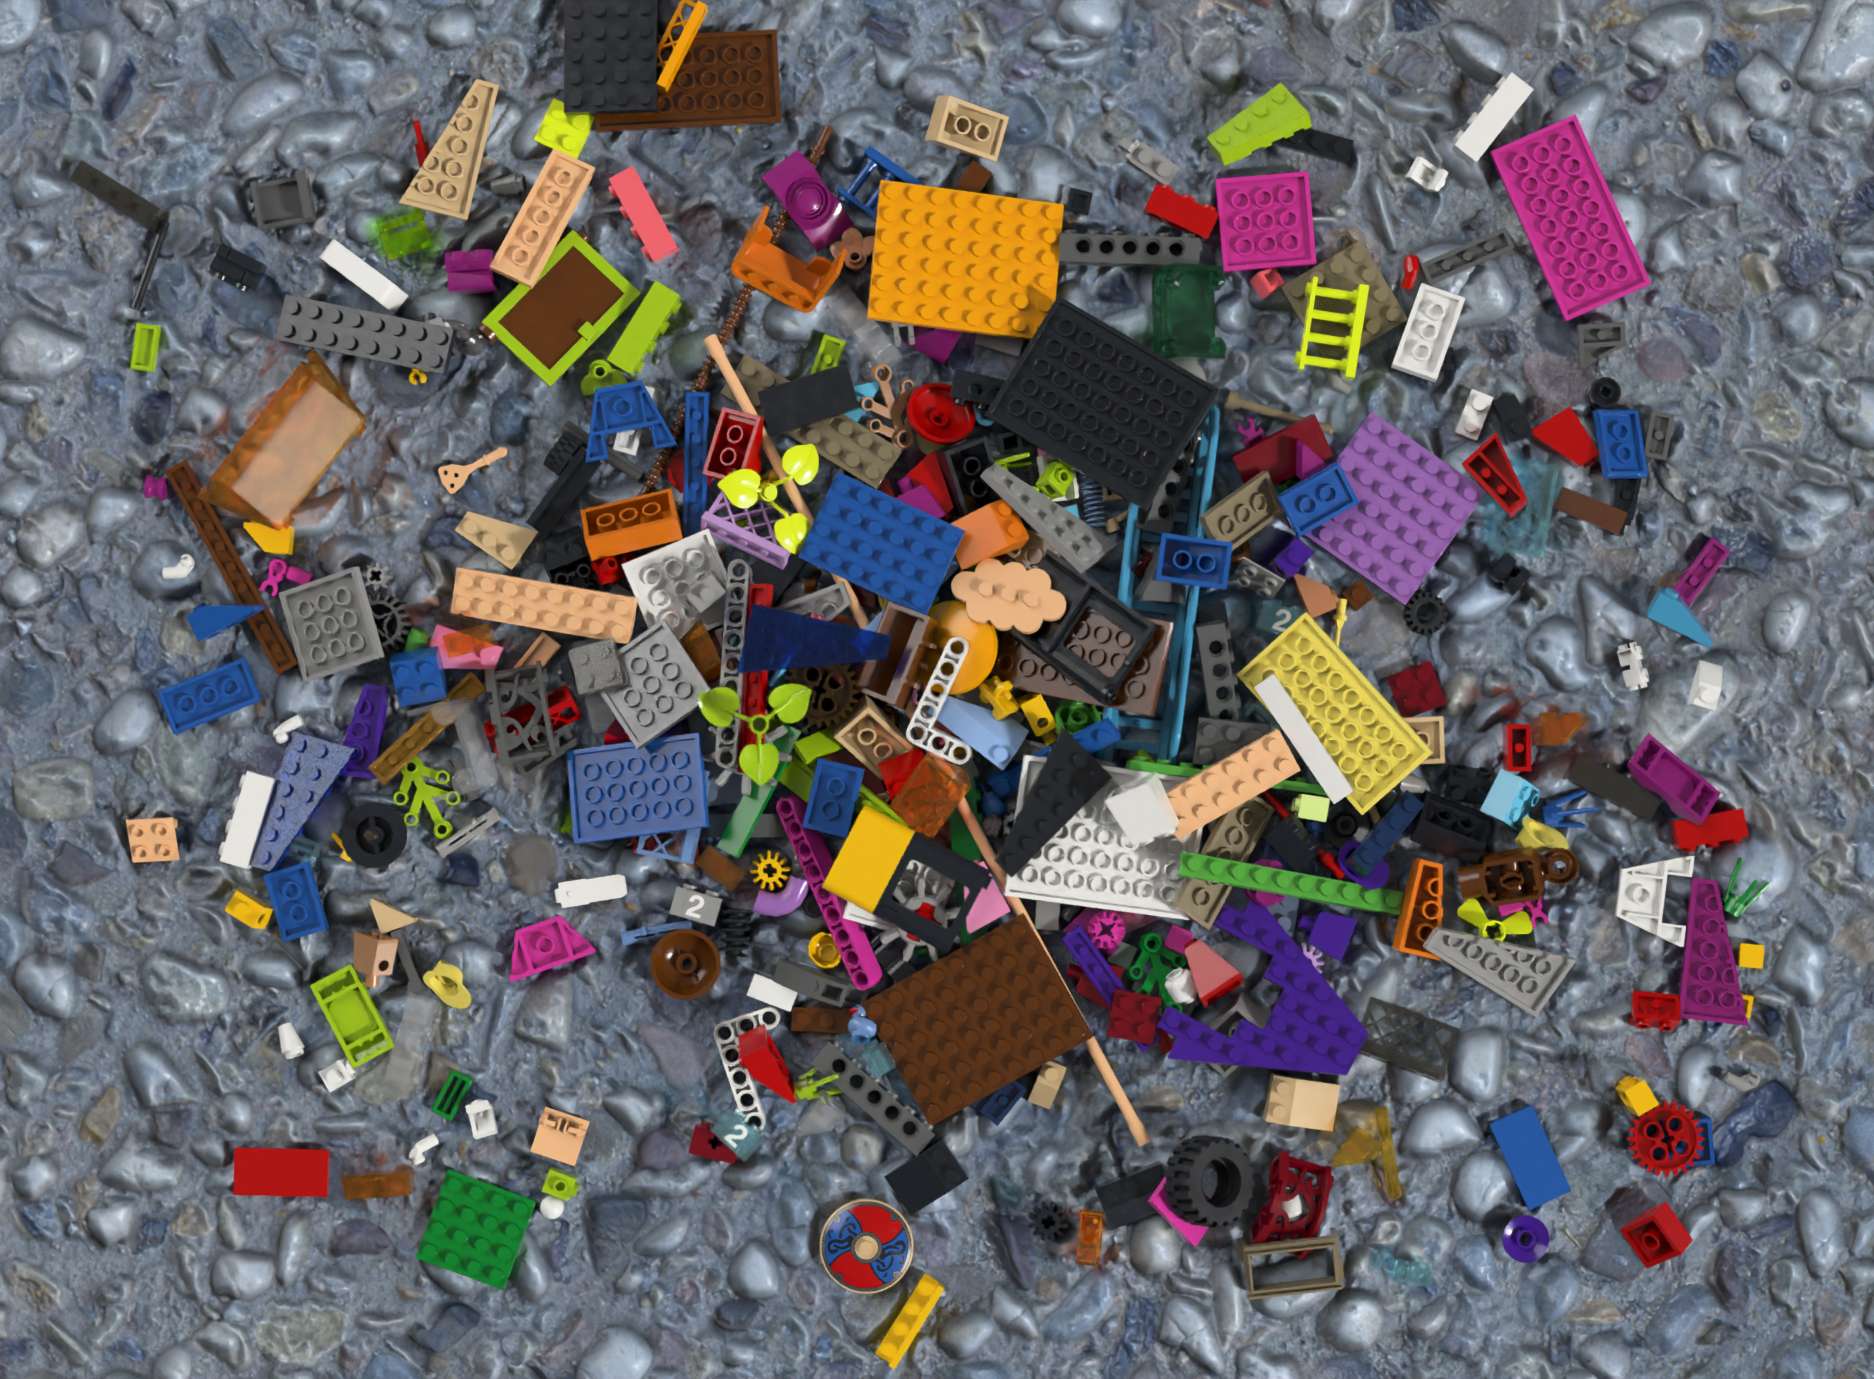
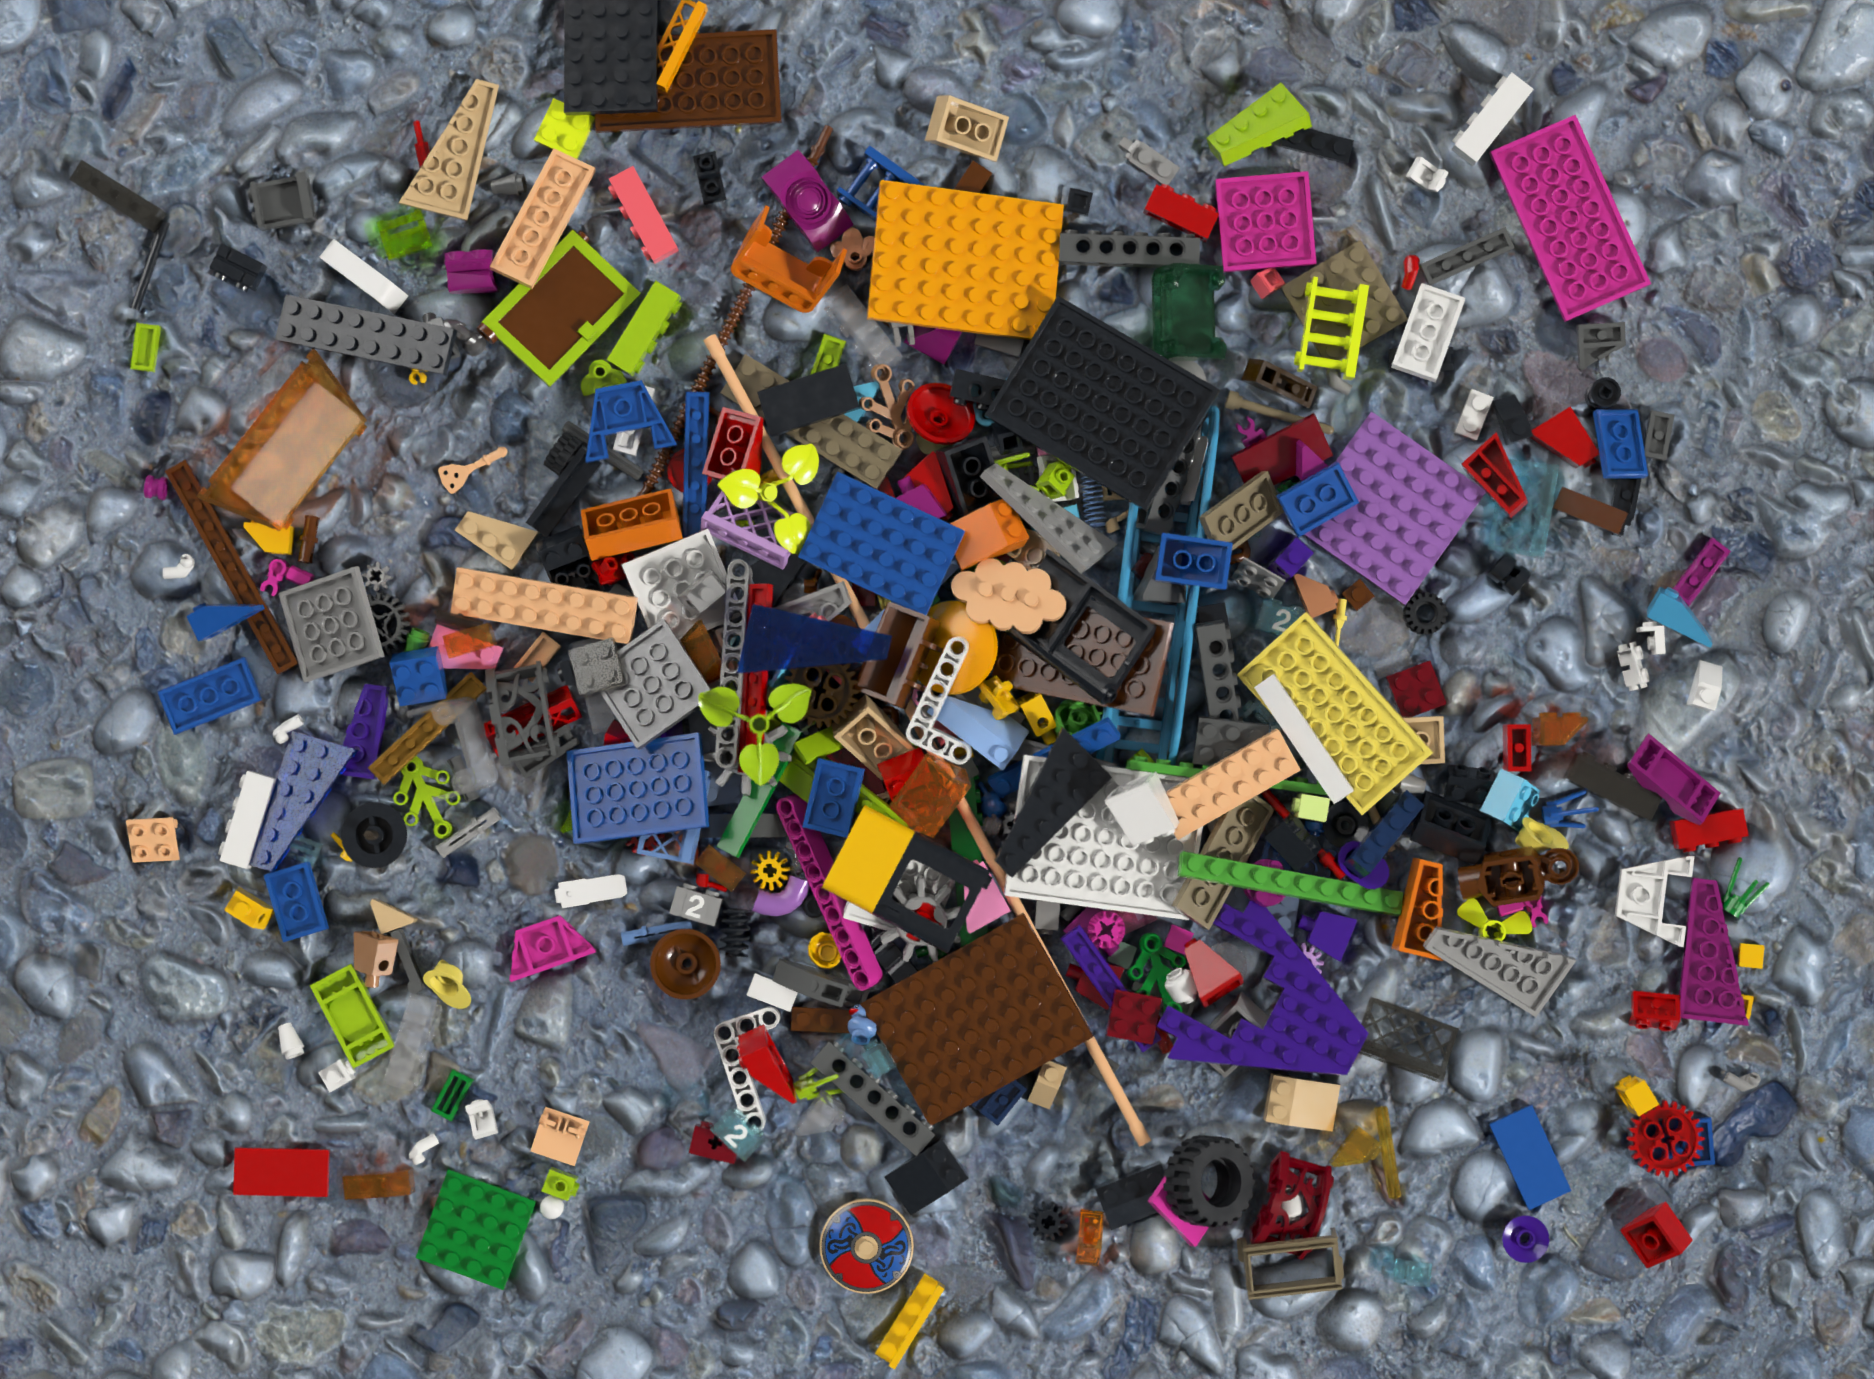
none -> reddish brown pin [297,515,320,564]
none -> black slope [693,151,727,205]
none -> red hand [696,873,728,892]
none -> white piece [1180,436,1208,505]
none -> dark brown slope [1241,358,1318,408]
none -> white bracket [1636,622,1666,655]

